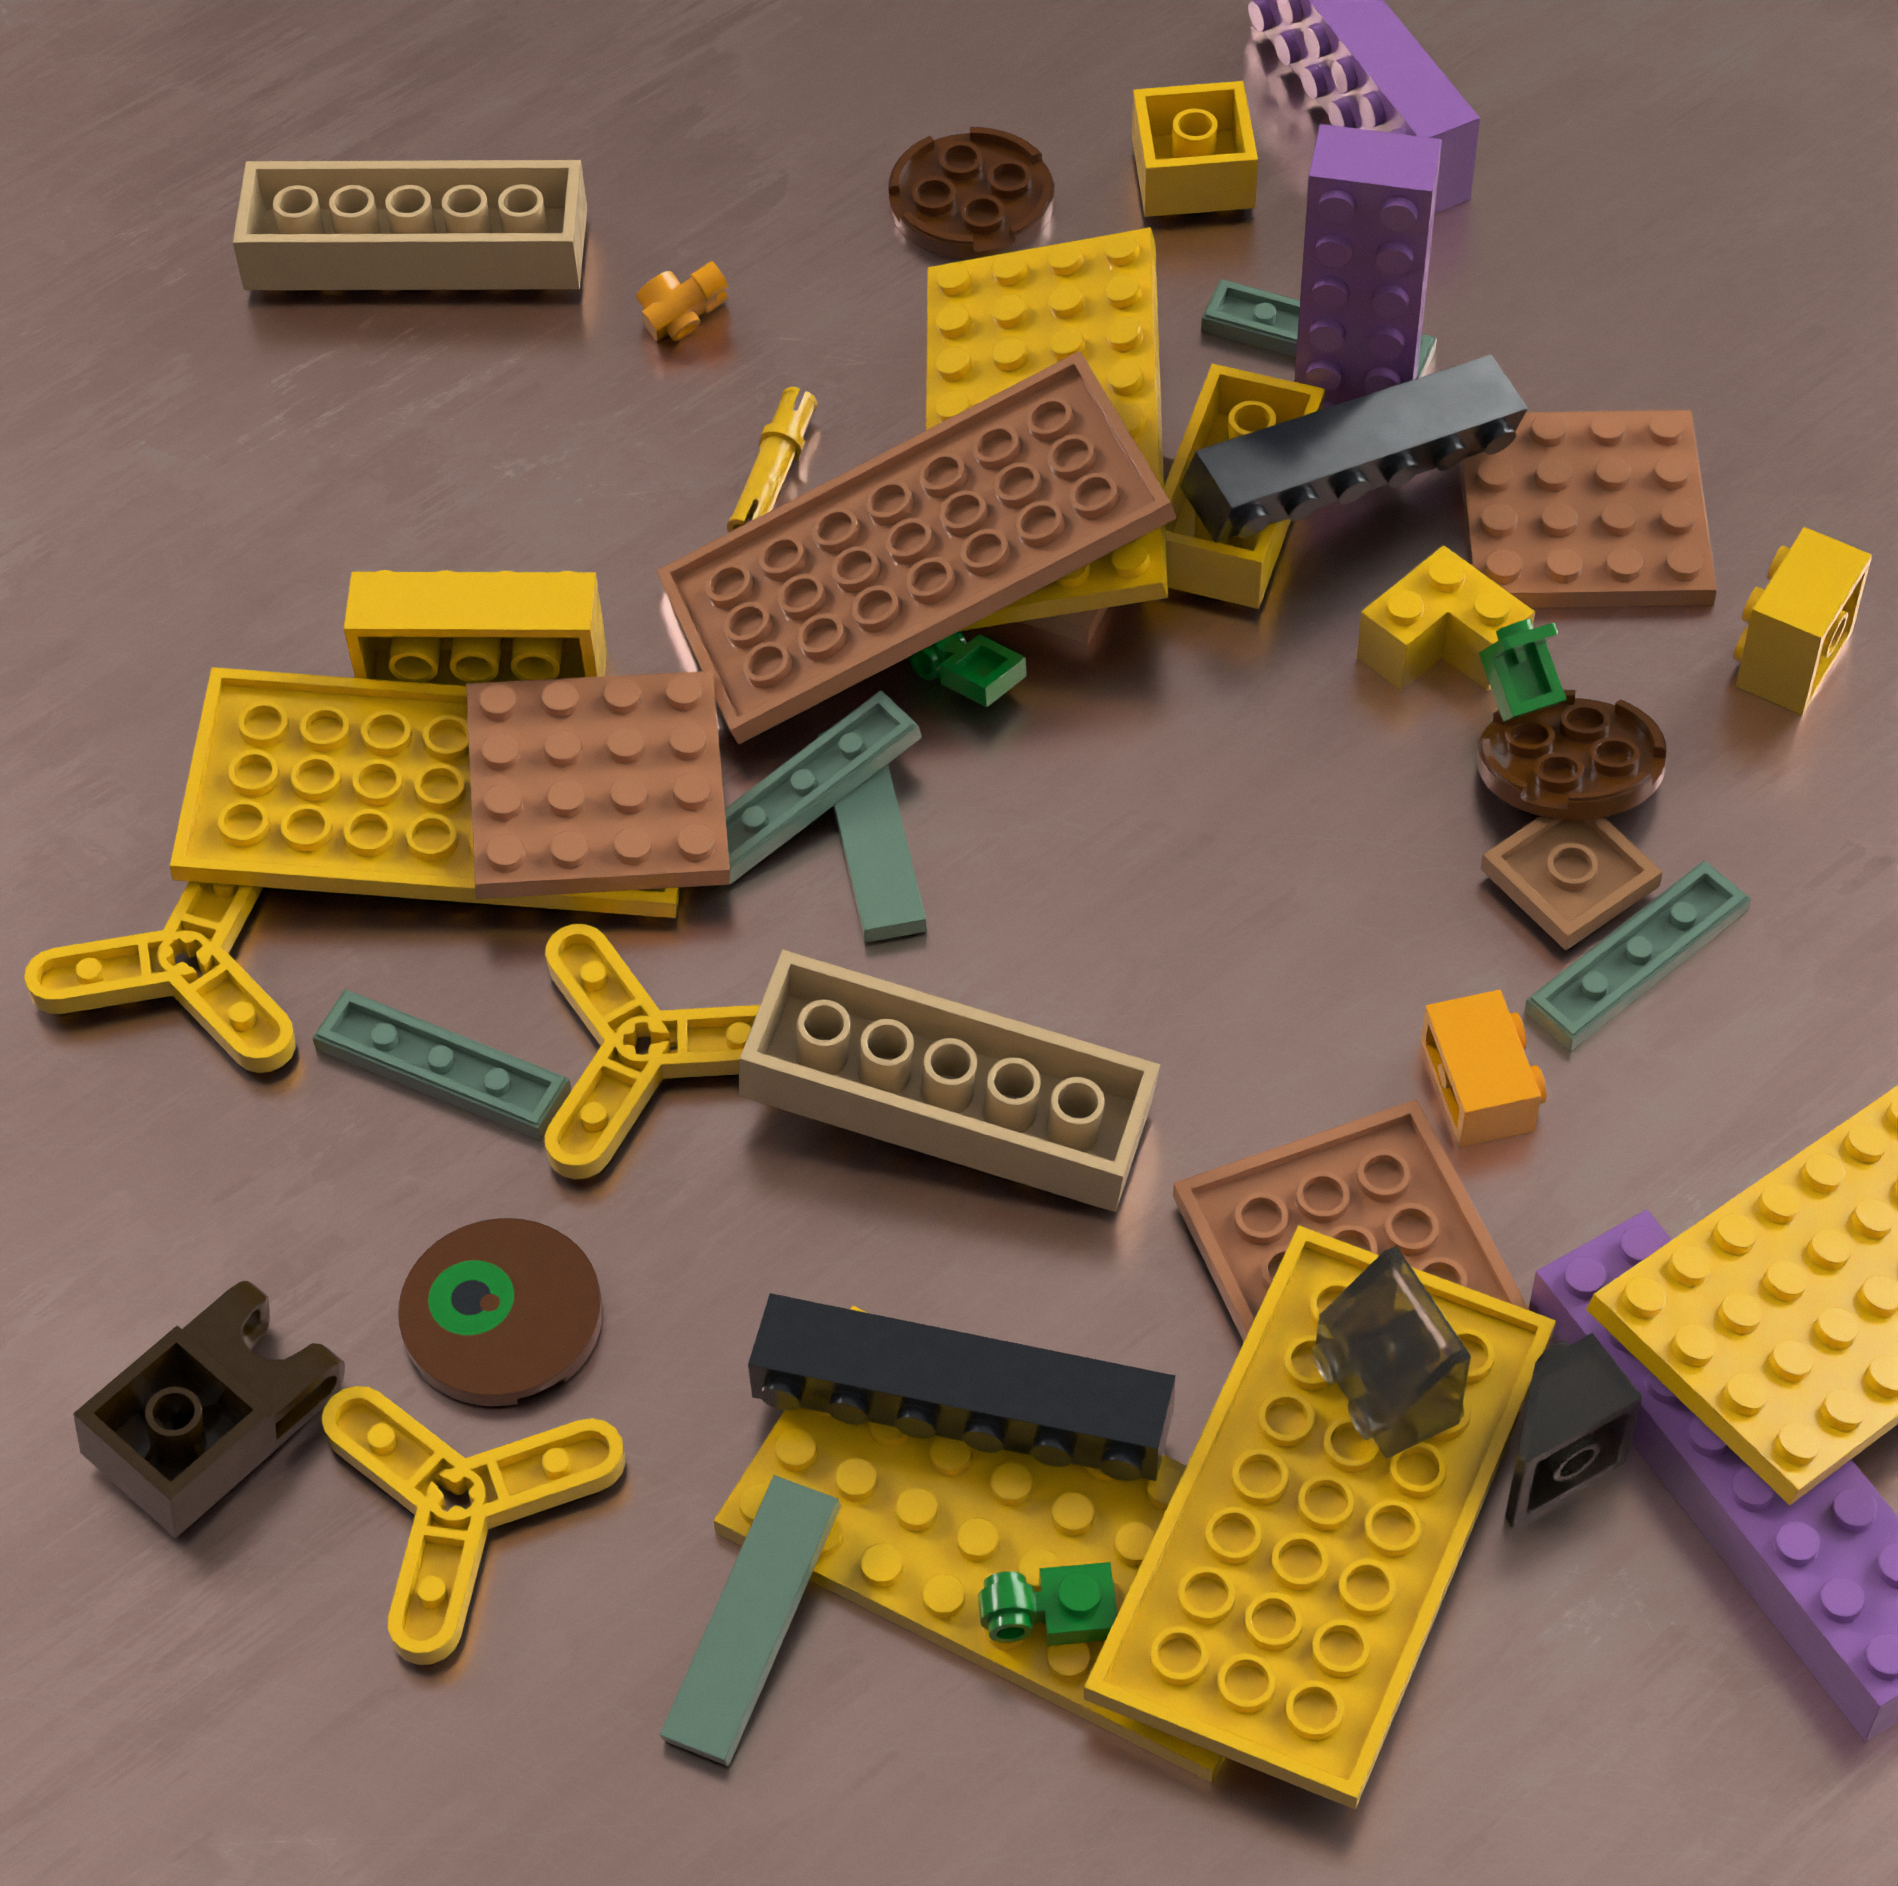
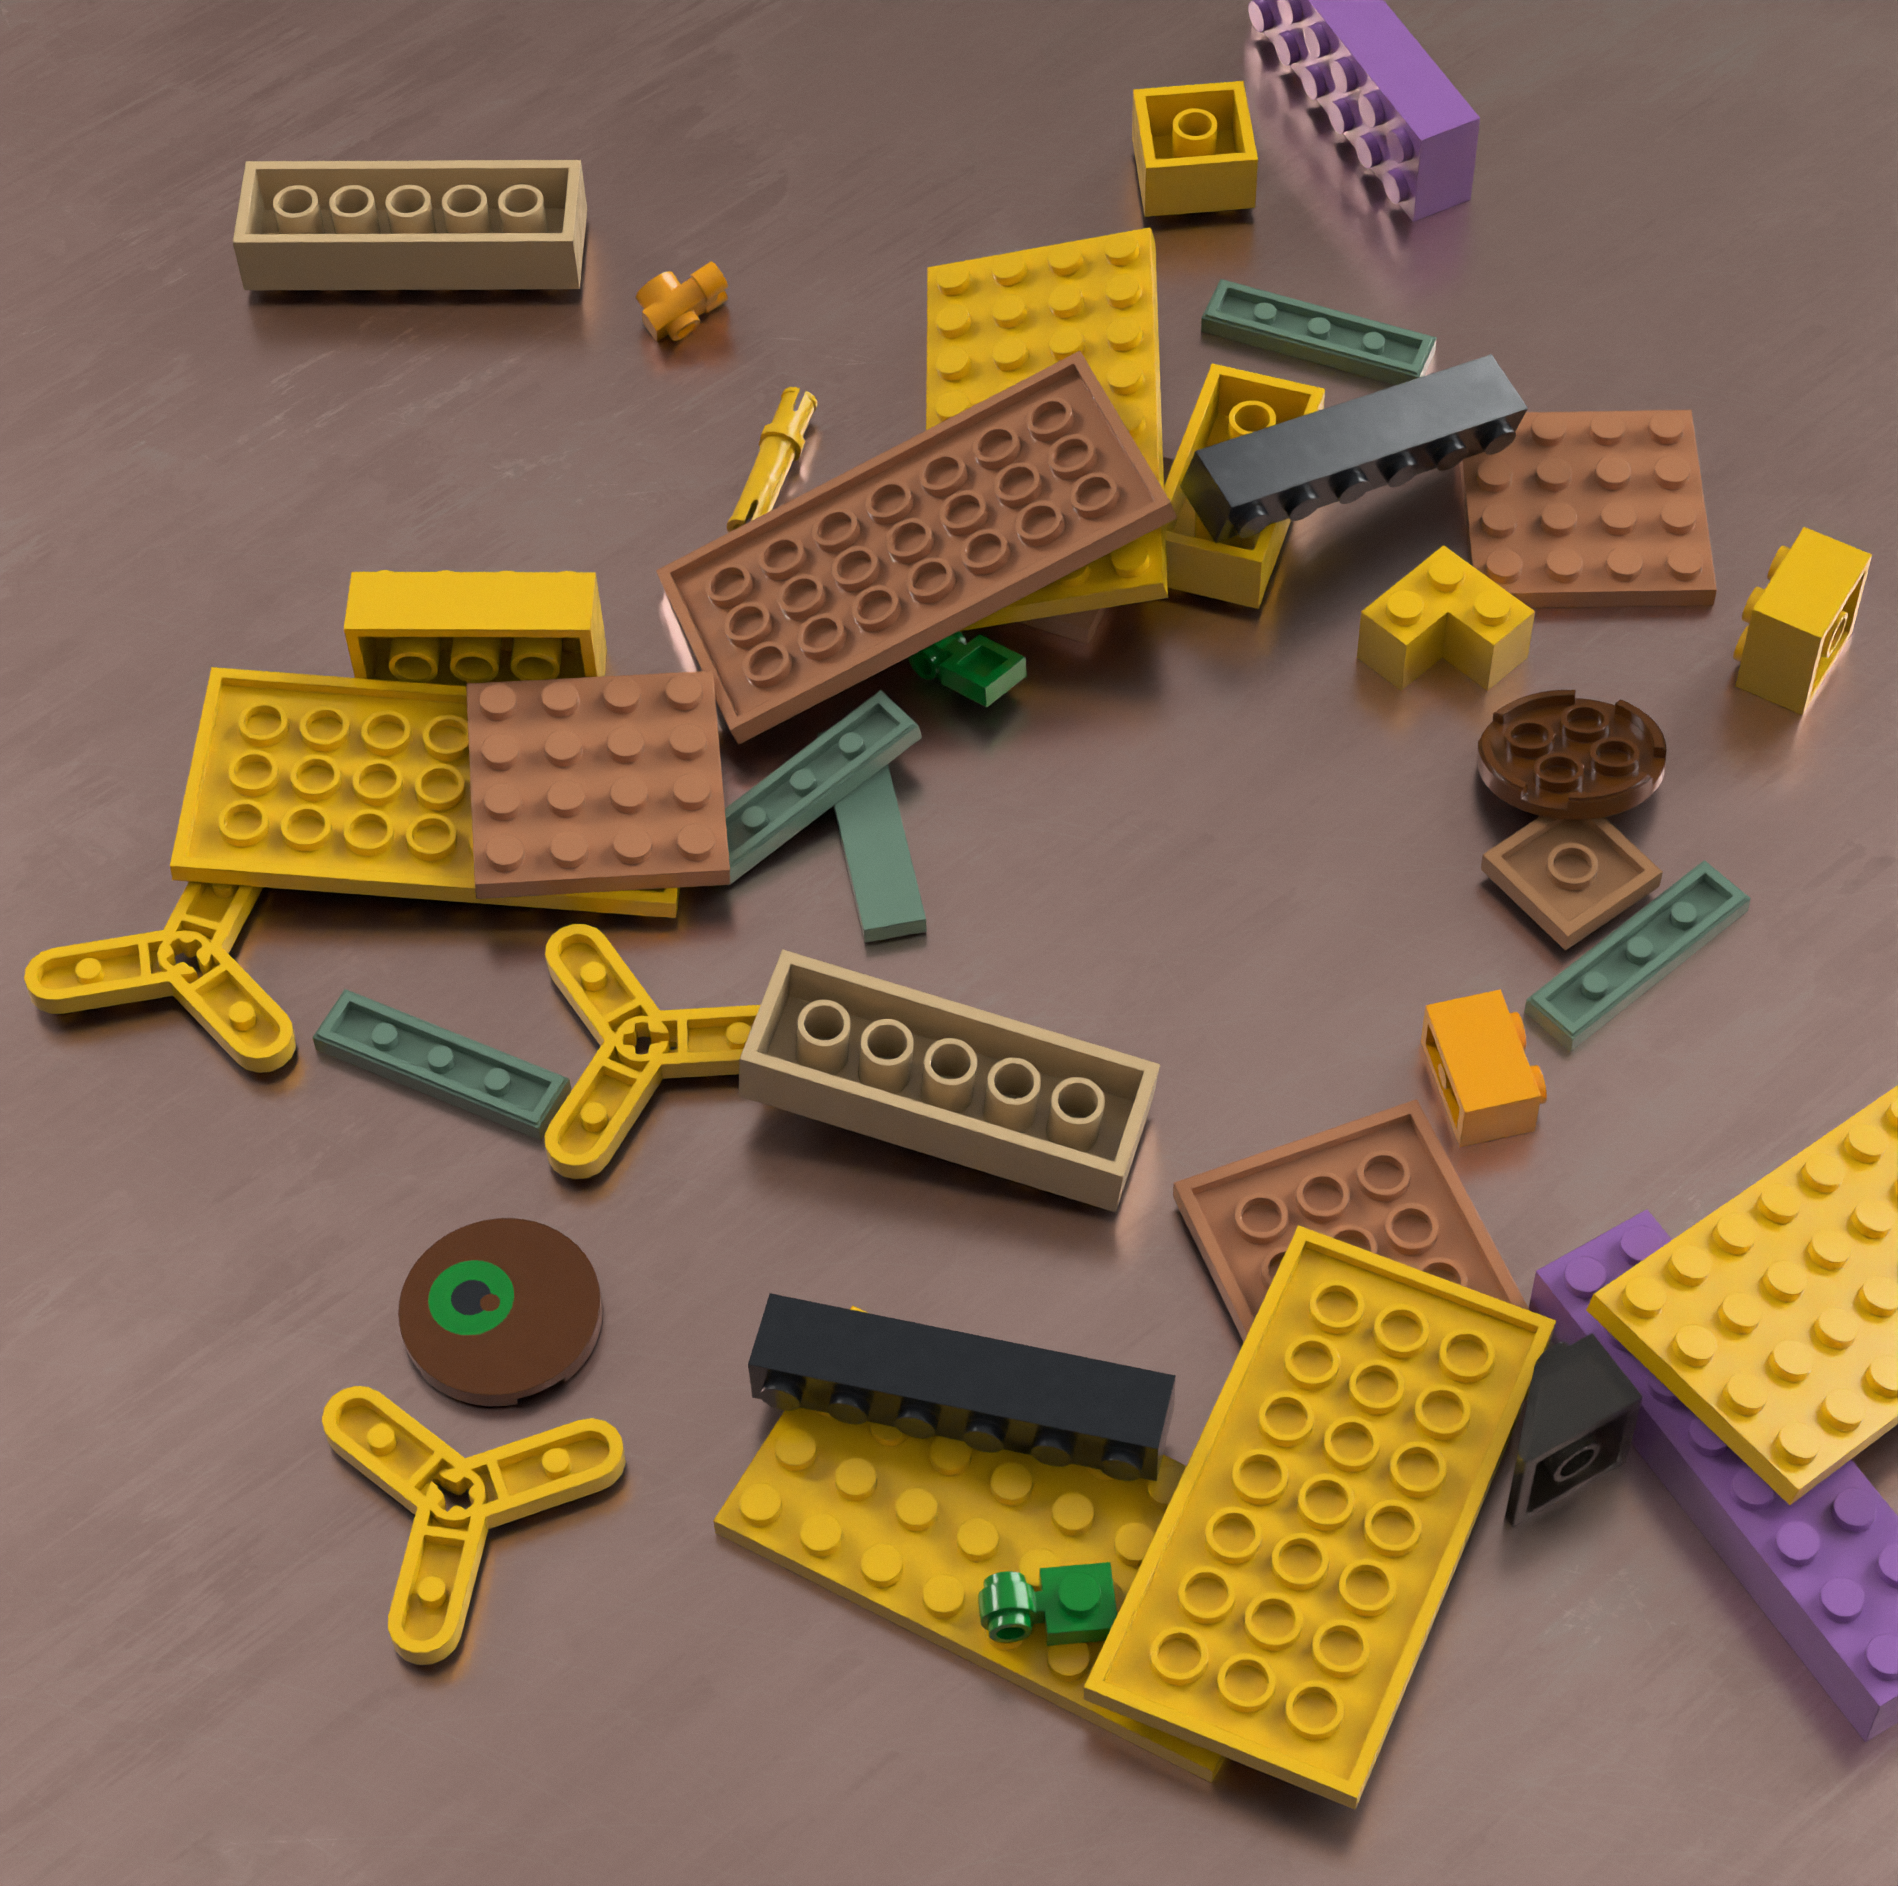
dark brown brick [73,1281,345,1538] -> none
sand green tile [659,1475,841,1766] -> none
reddish brown tile [888,127,1055,259] -> none
medium lavender brick [1294,124,1442,409] -> none
clear smoke slope [1312,1246,1471,1459] -> none
green bracket [1479,619,1567,722] -> none

